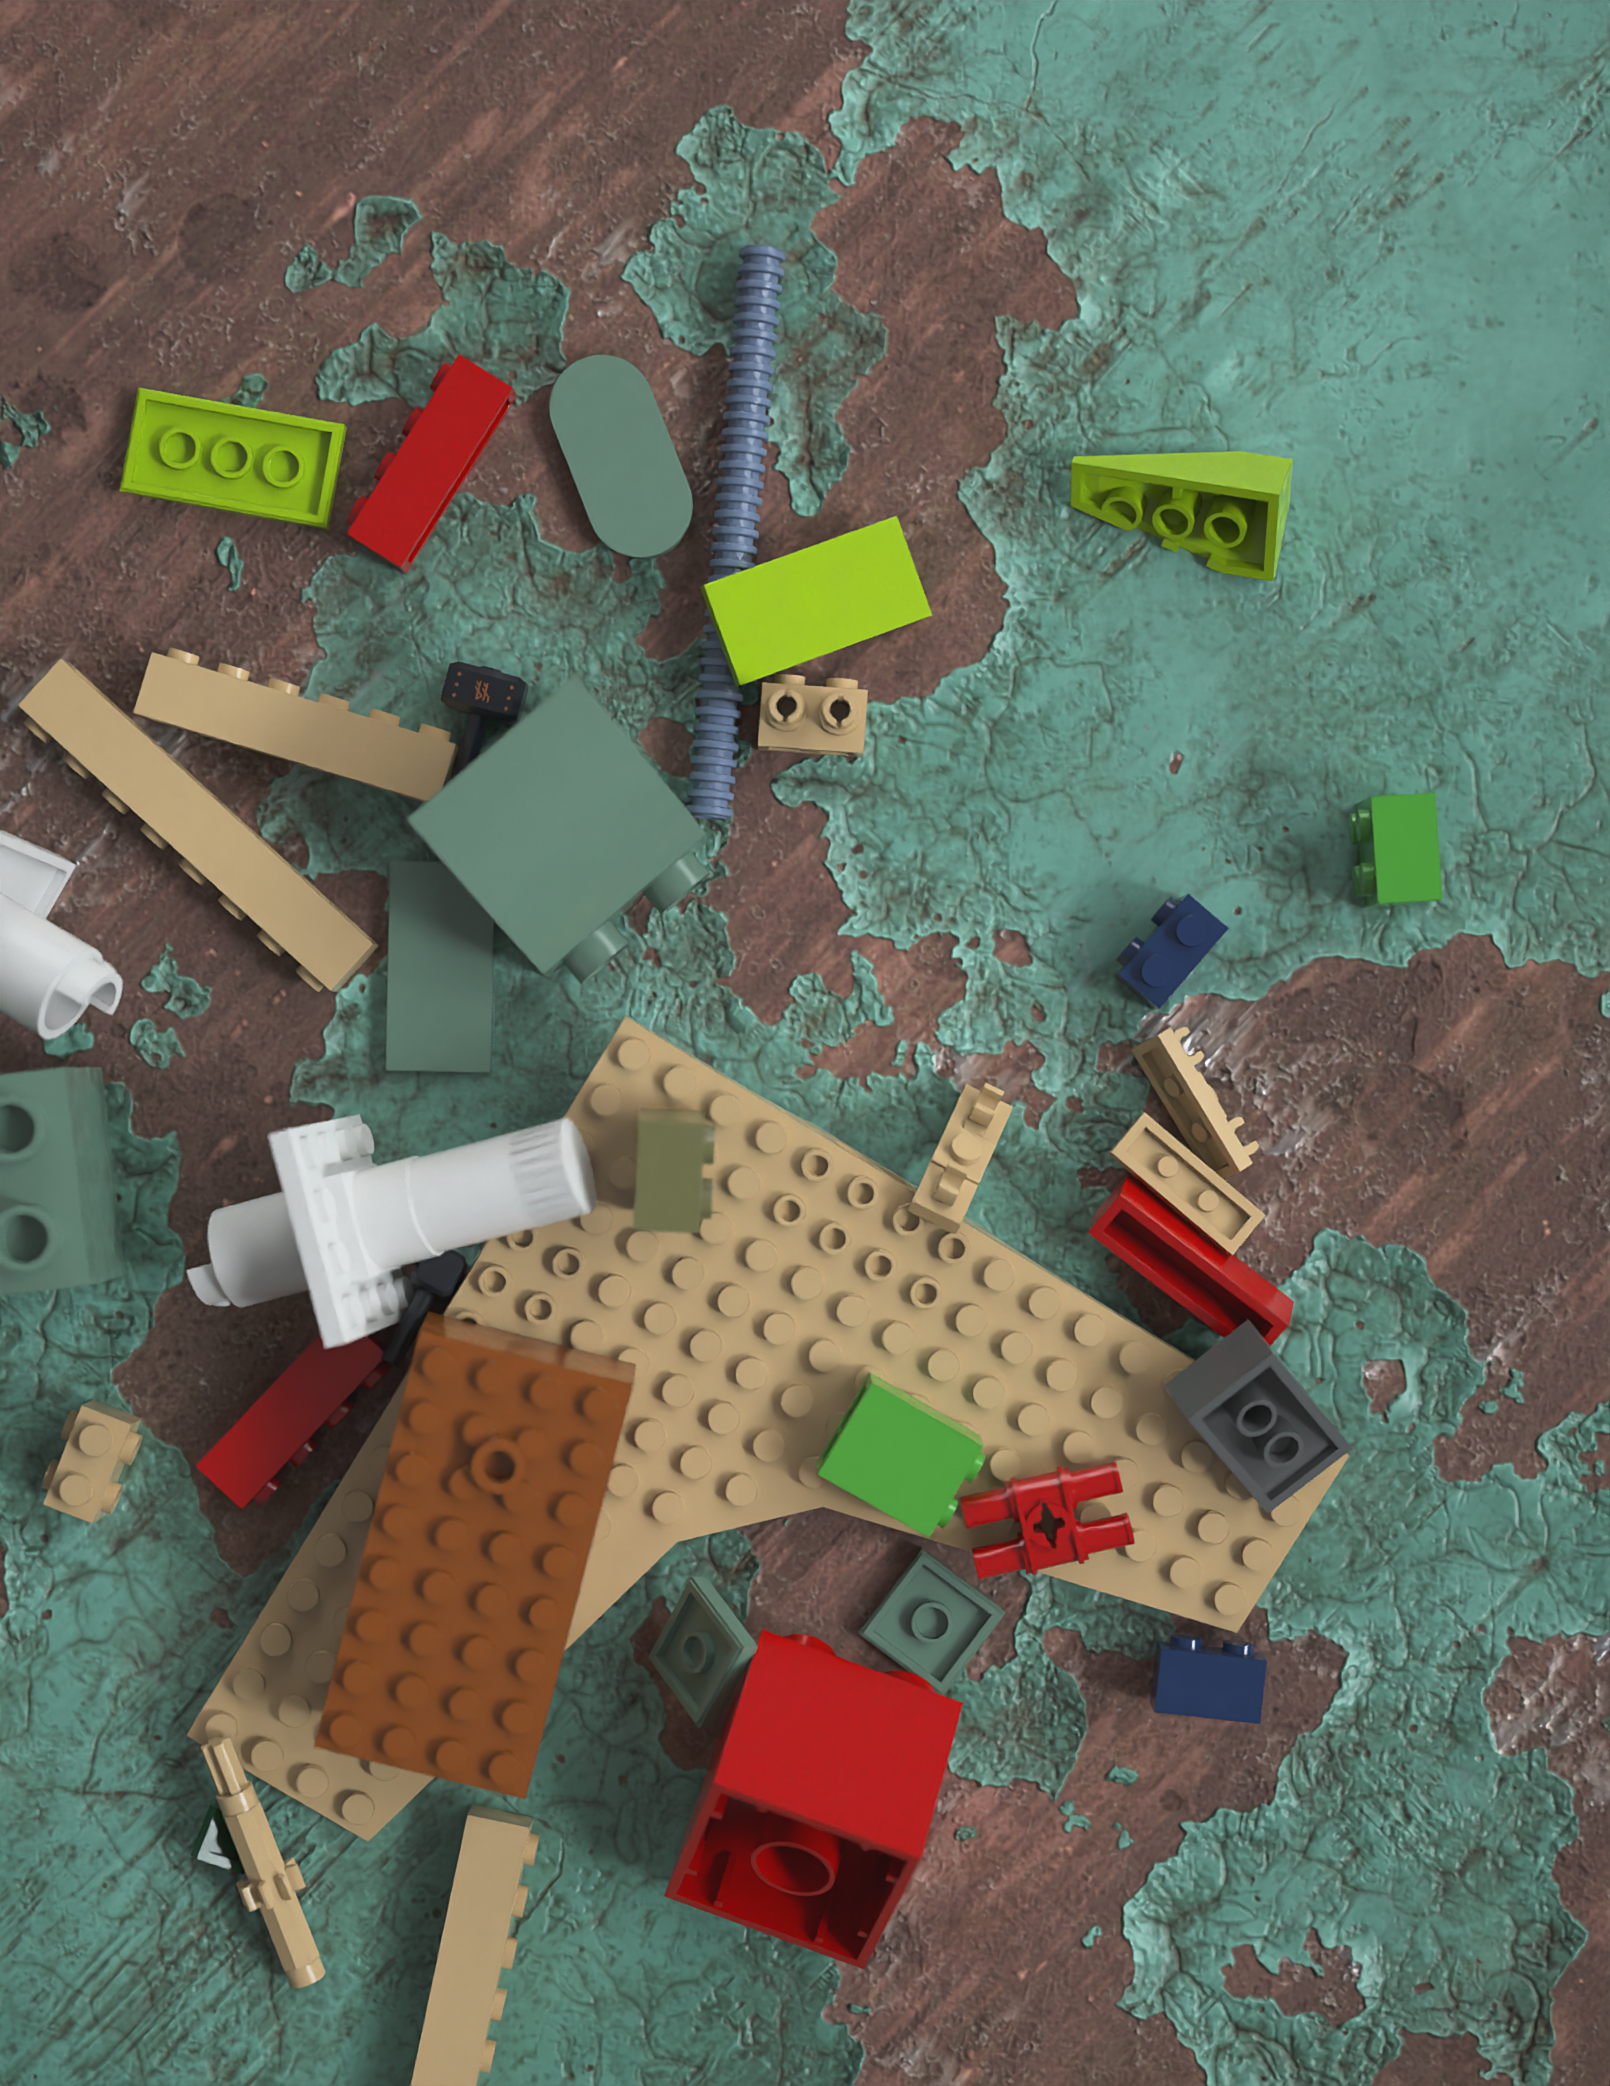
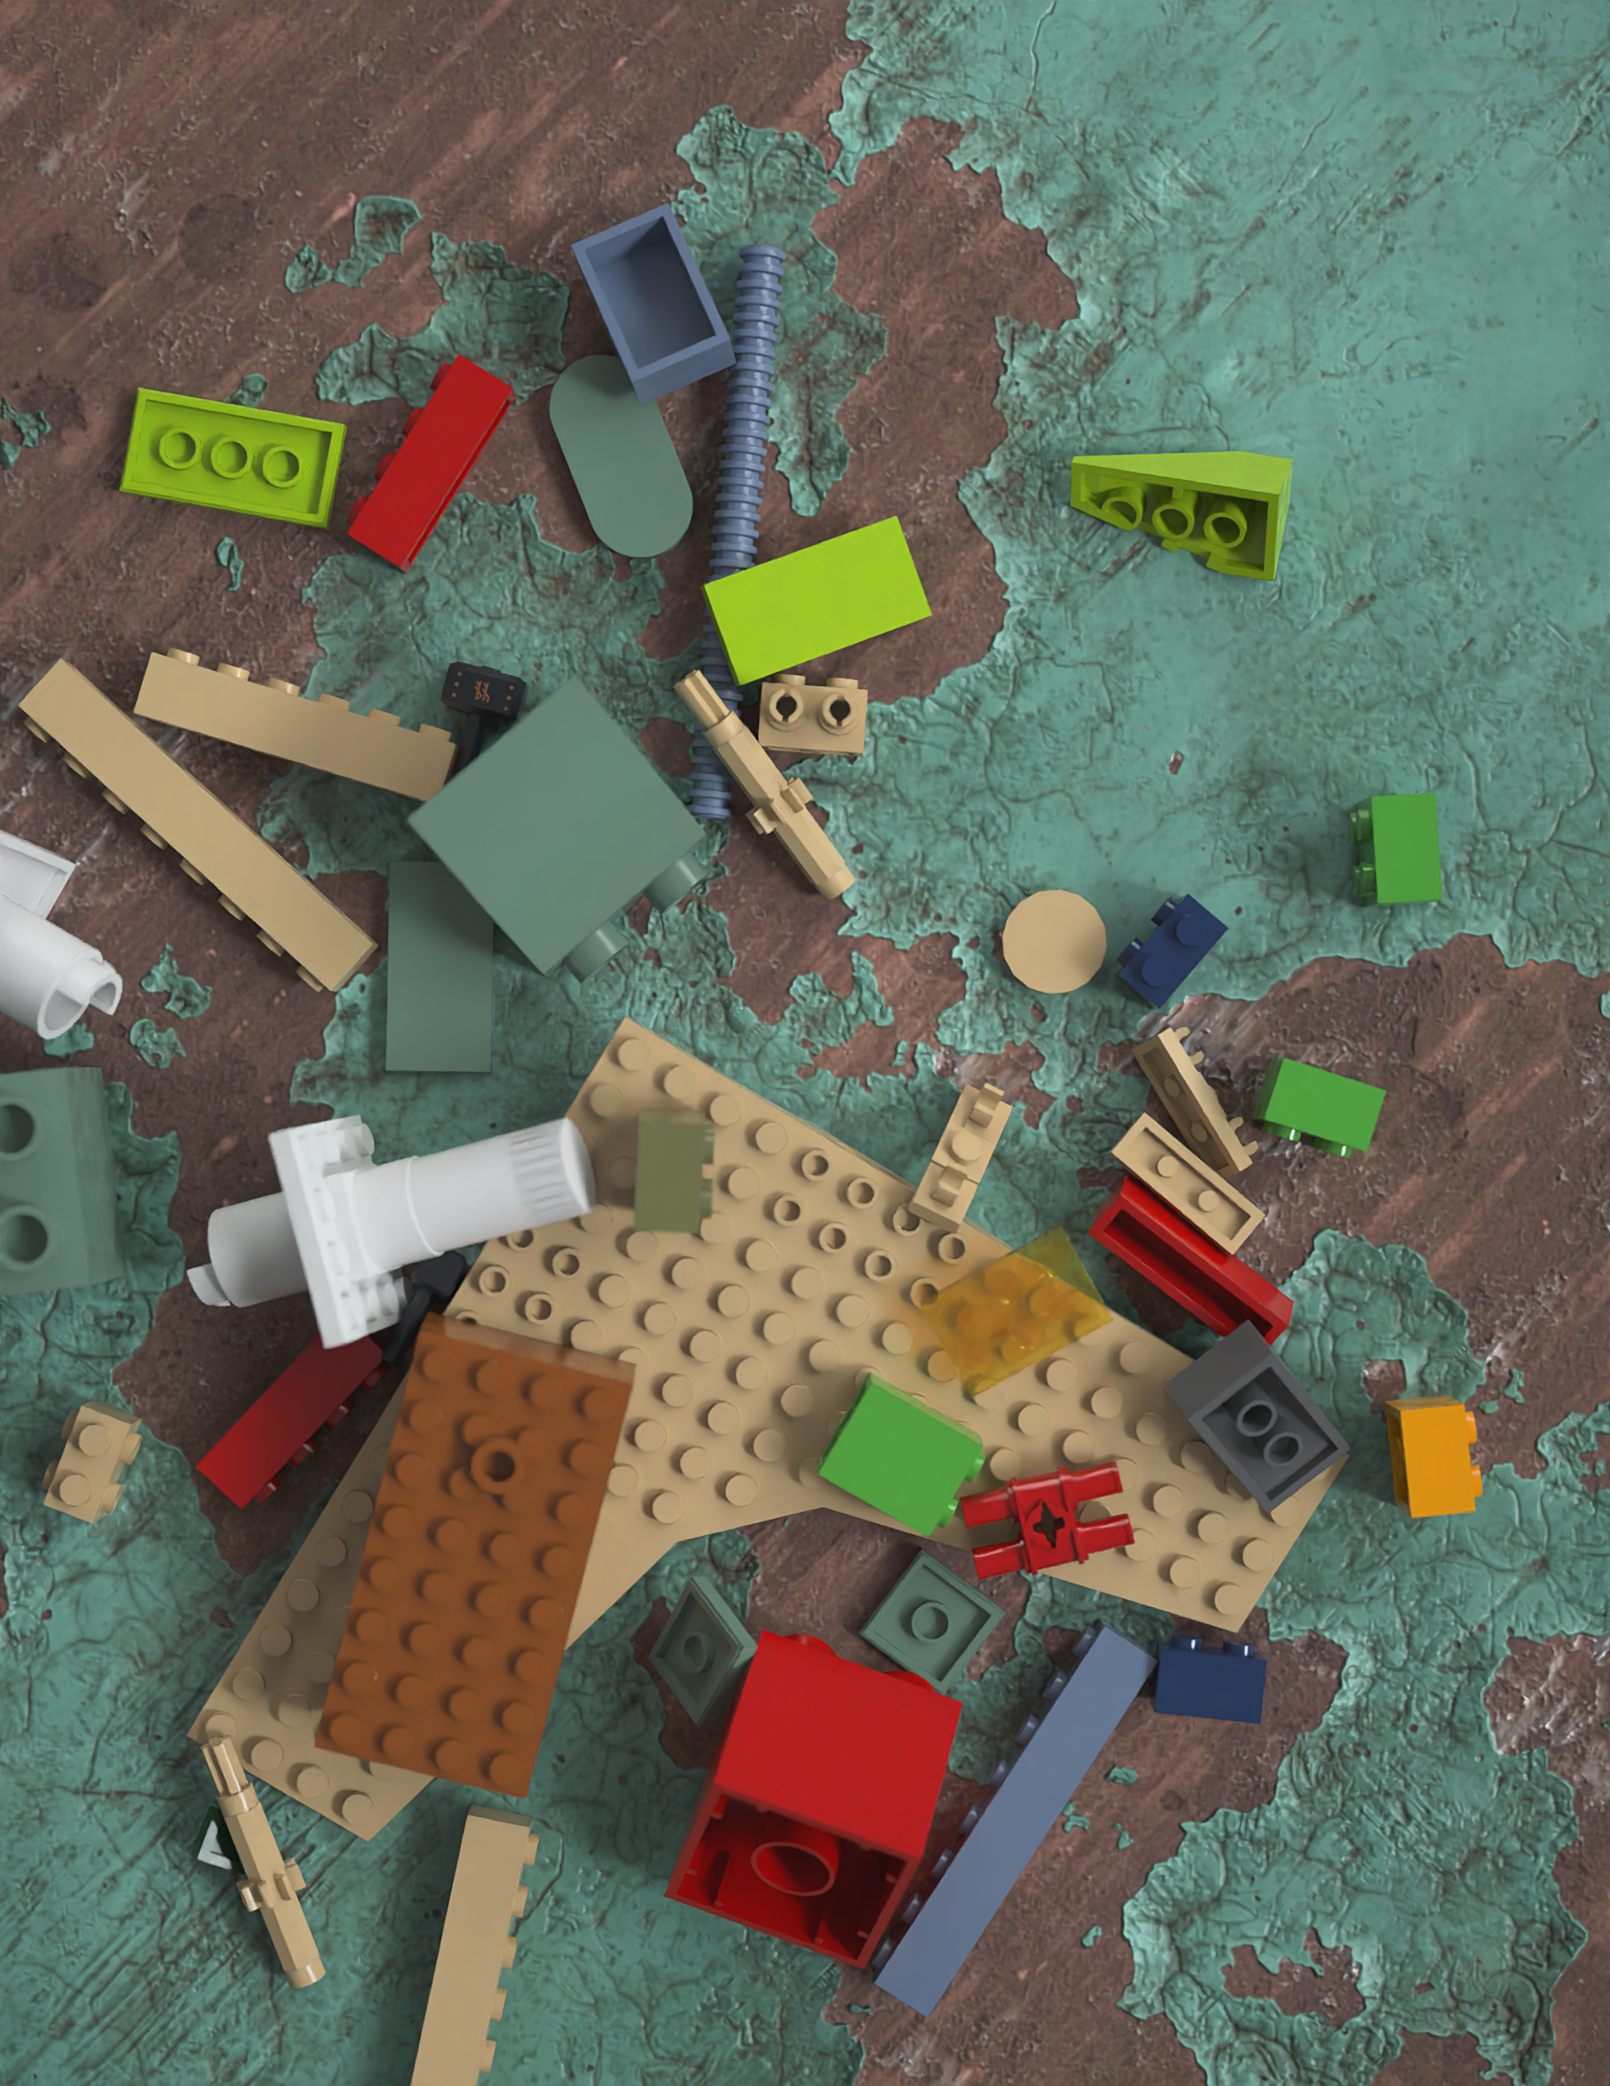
none -> sand blue piece [571,203,736,406]
none -> tan piece [674,670,856,901]
none -> sand blue brick [870,1619,1158,2018]
none -> clear yellow plate [919,1224,1113,1397]
none -> tan tile [1001,889,1107,994]
none -> bright green brick [1252,1058,1386,1158]
none -> light orange brick [1384,1395,1482,1518]

